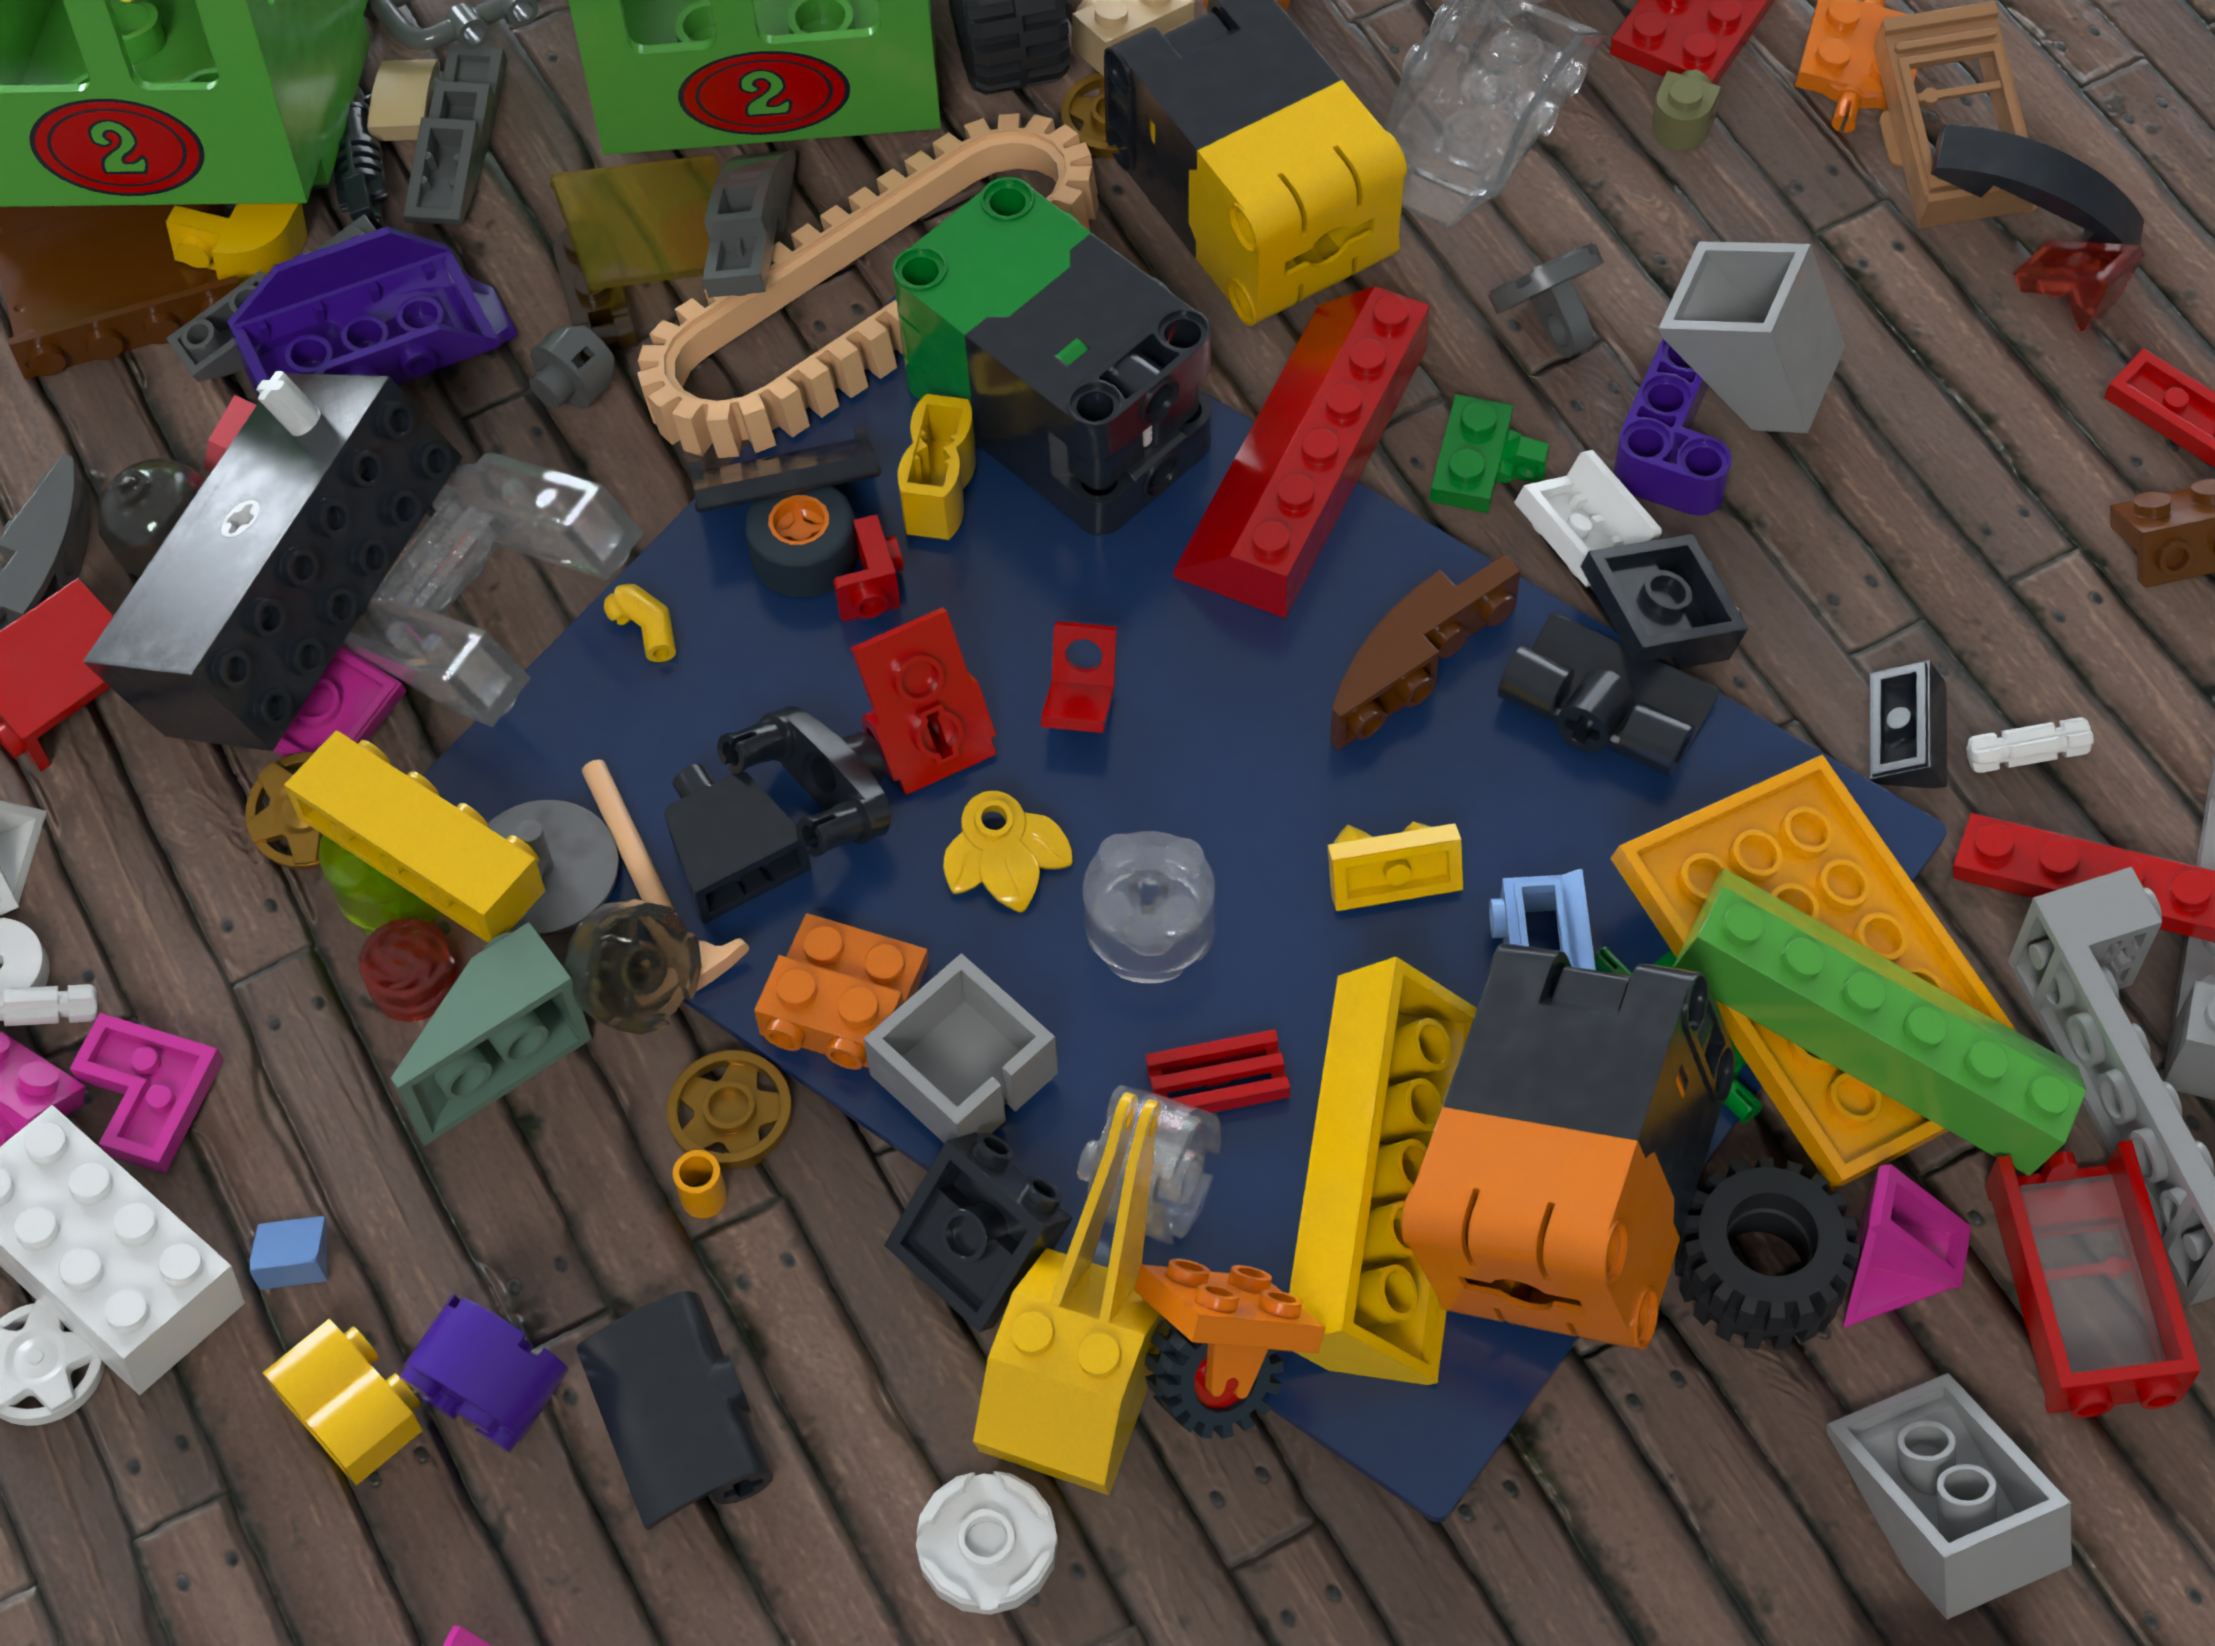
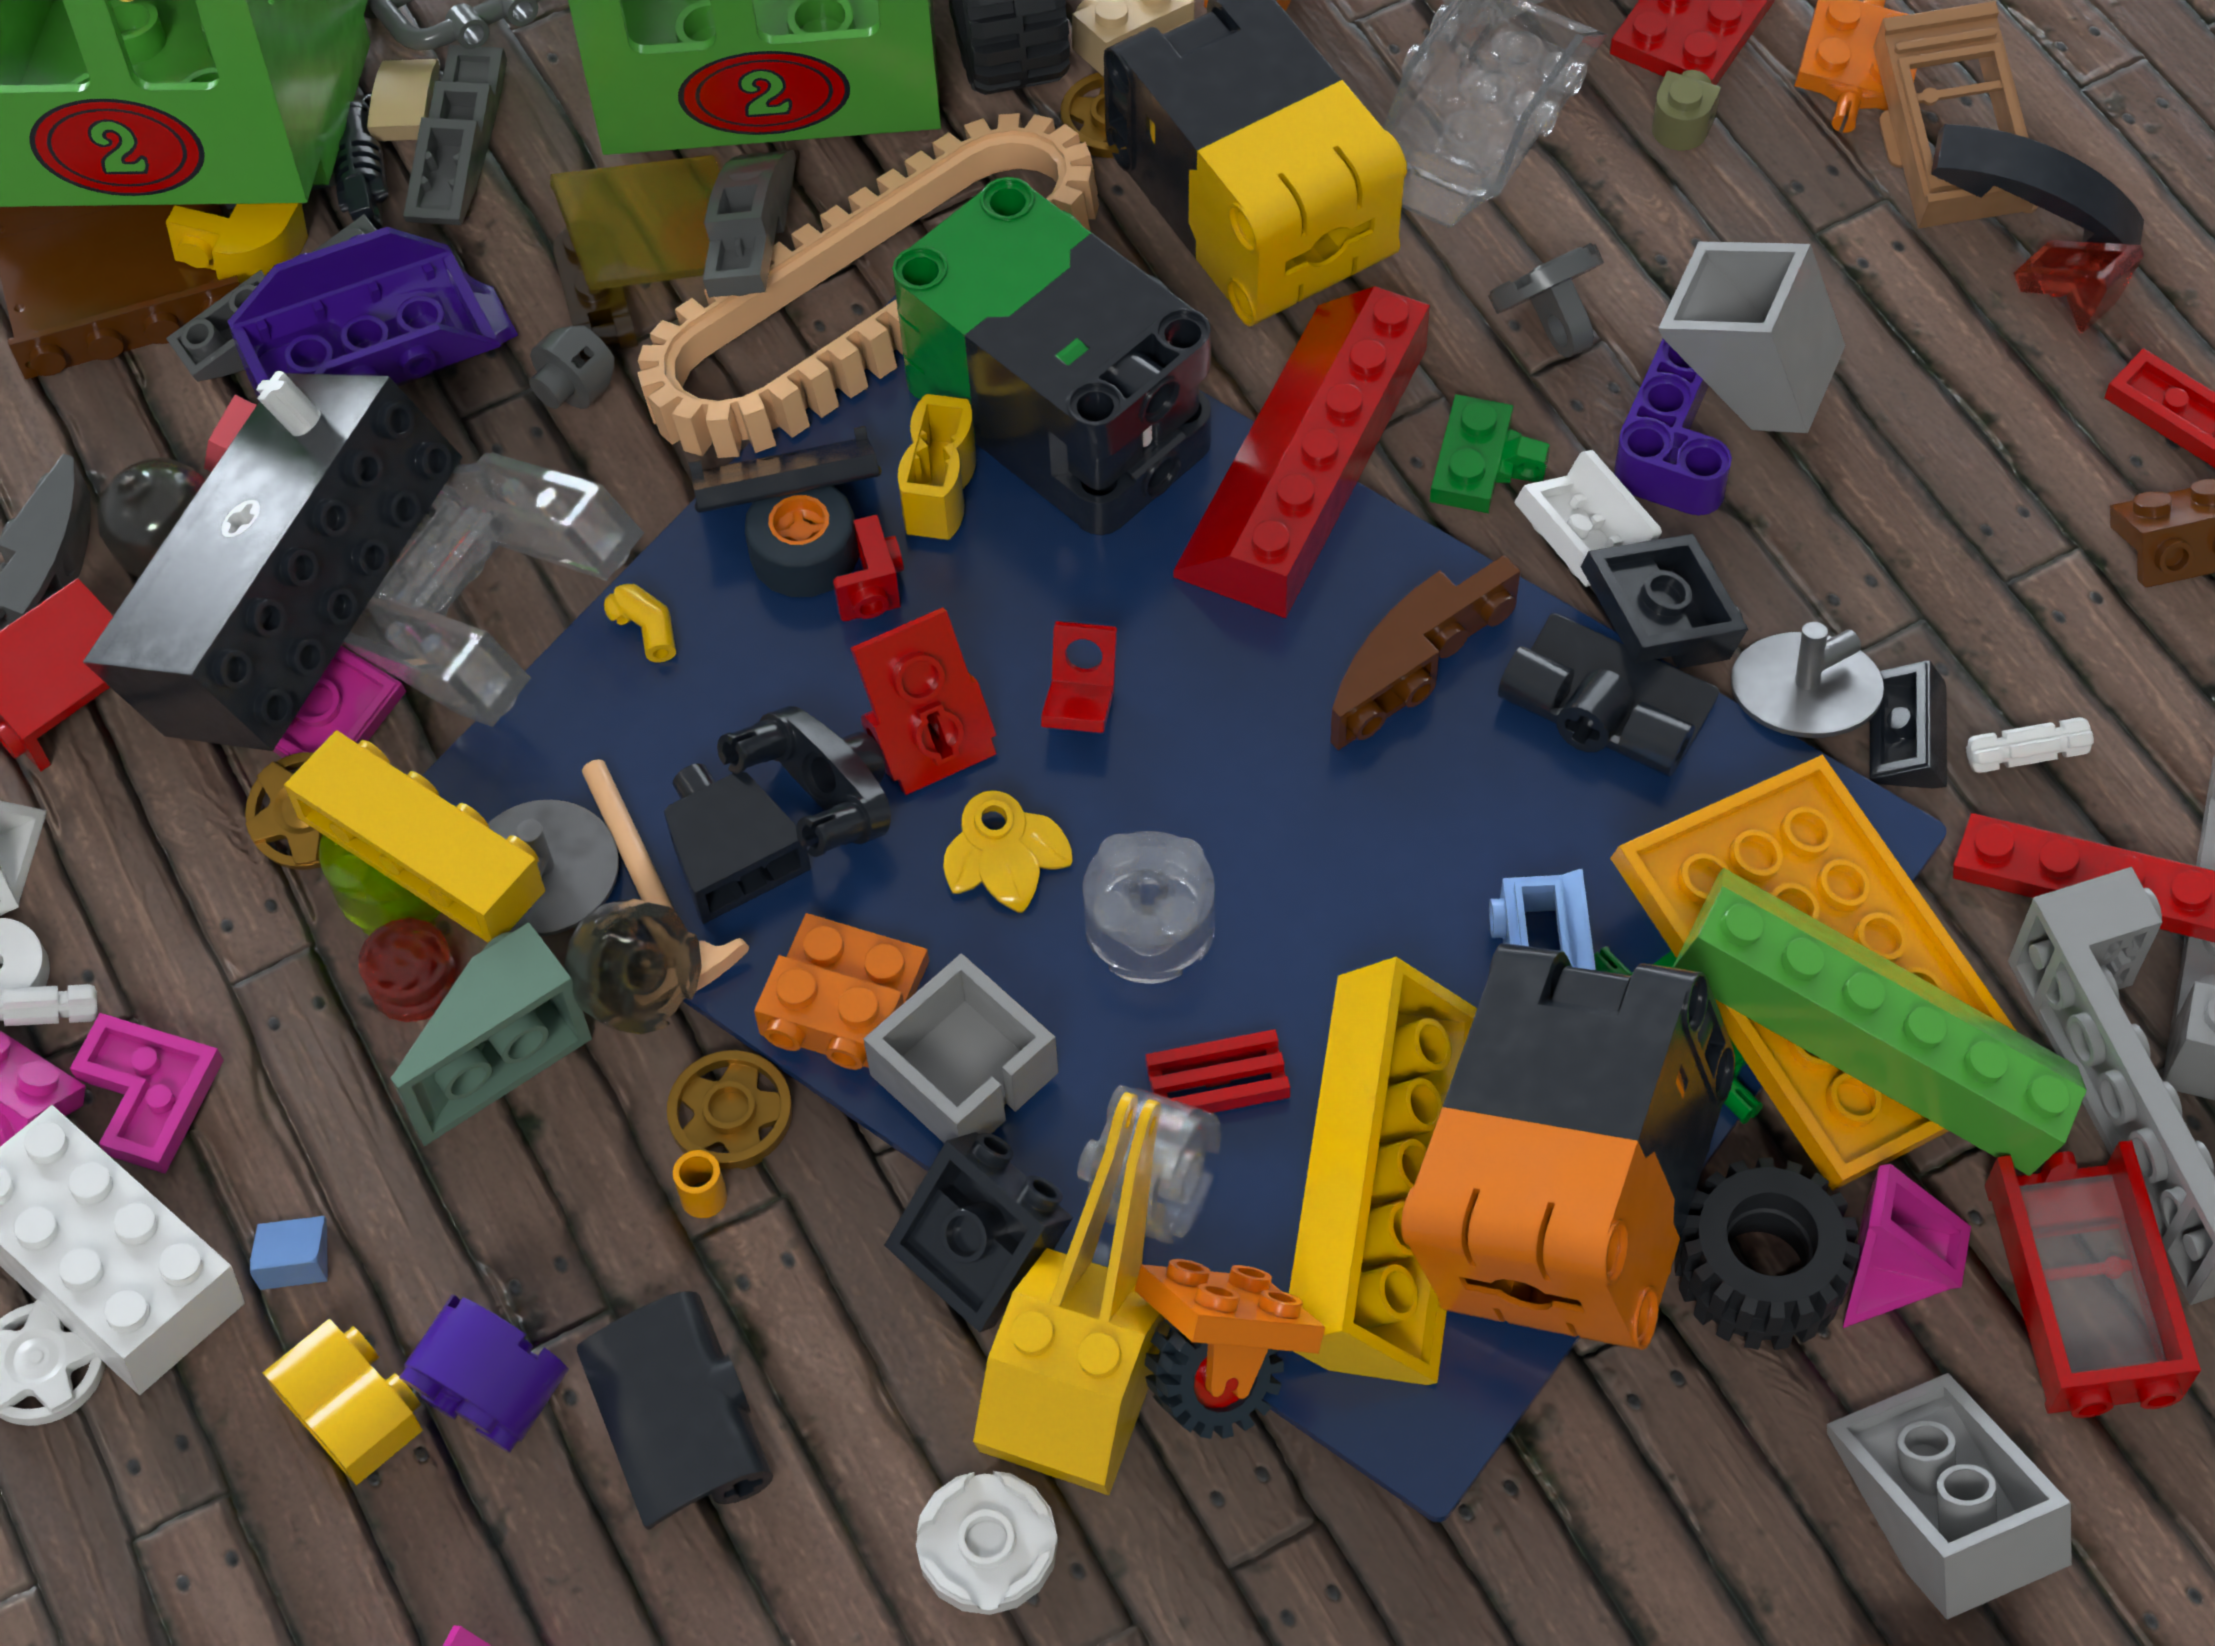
yellow tile [1327,822,1463,911] -> none
none -> flat silver shield [1731,622,1884,738]

